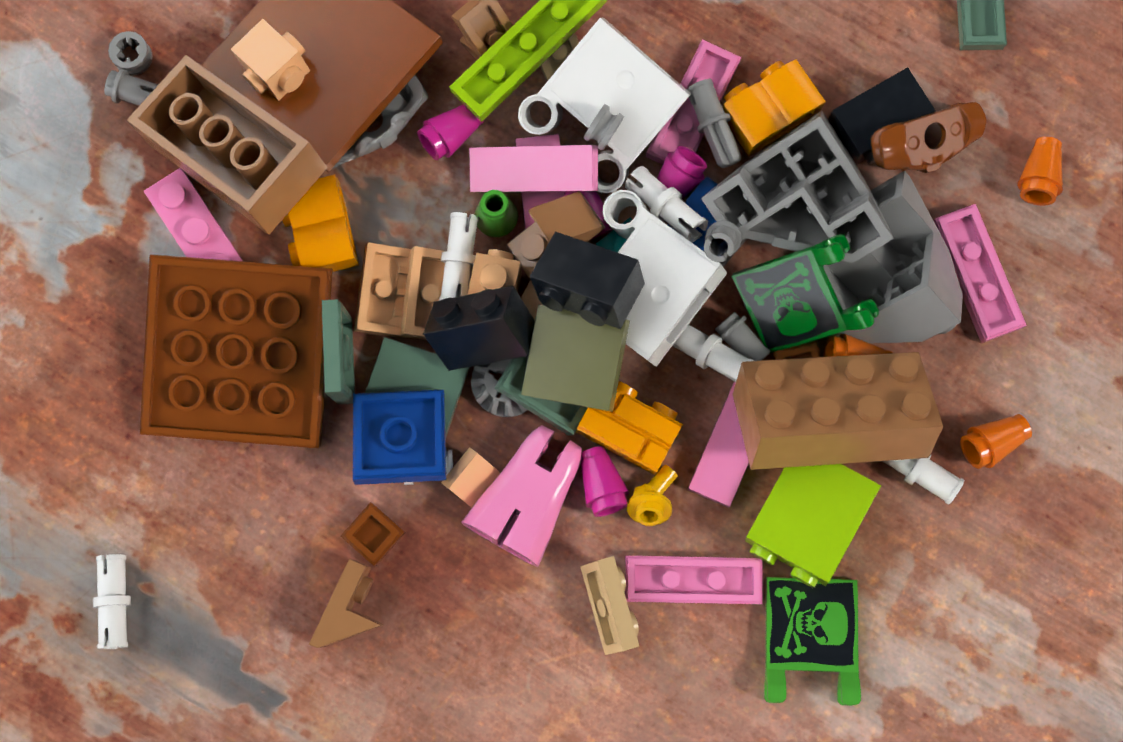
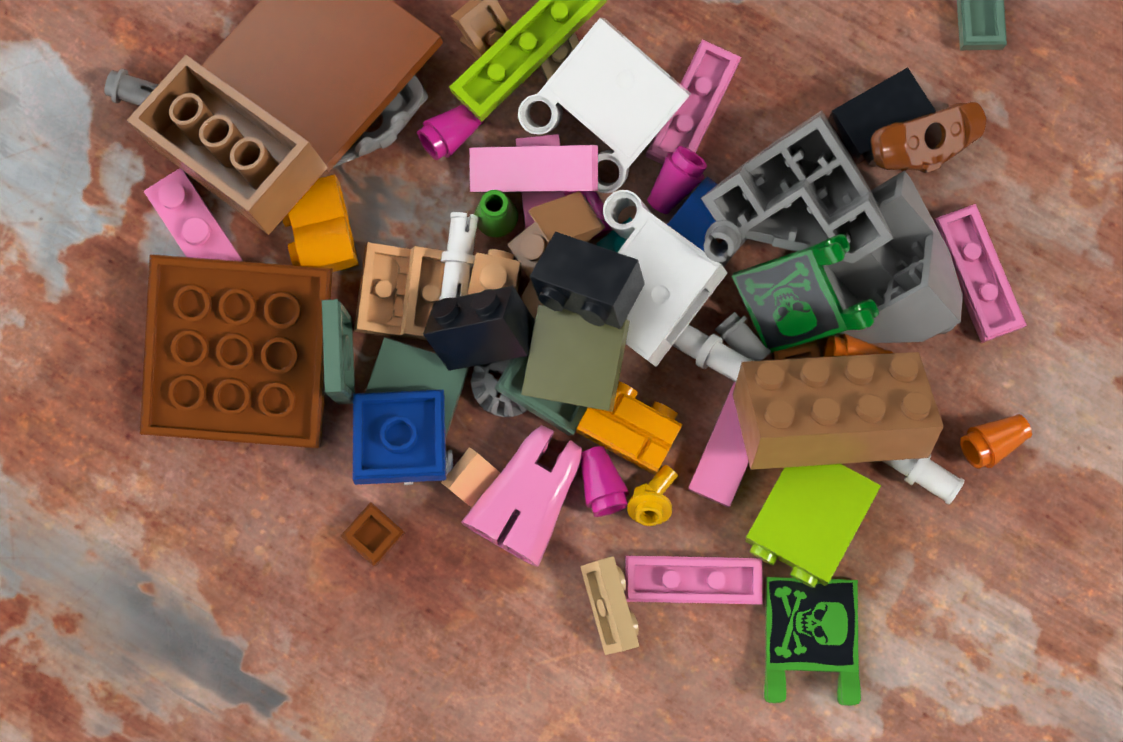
white pin [93,554,131,649] -> none
light grey bush [108,31,153,76] -> none
light nougat brick [231,19,310,101] -> none
medium nougat slope [309,559,384,648] -> none
light grey bush [583,104,624,151] -> none
white pin [625,166,708,243] -> none
light grey axle [686,79,741,168] -> none
light orange brick [722,59,826,156] -> none
orange cone [1017,137,1063,206] -> none

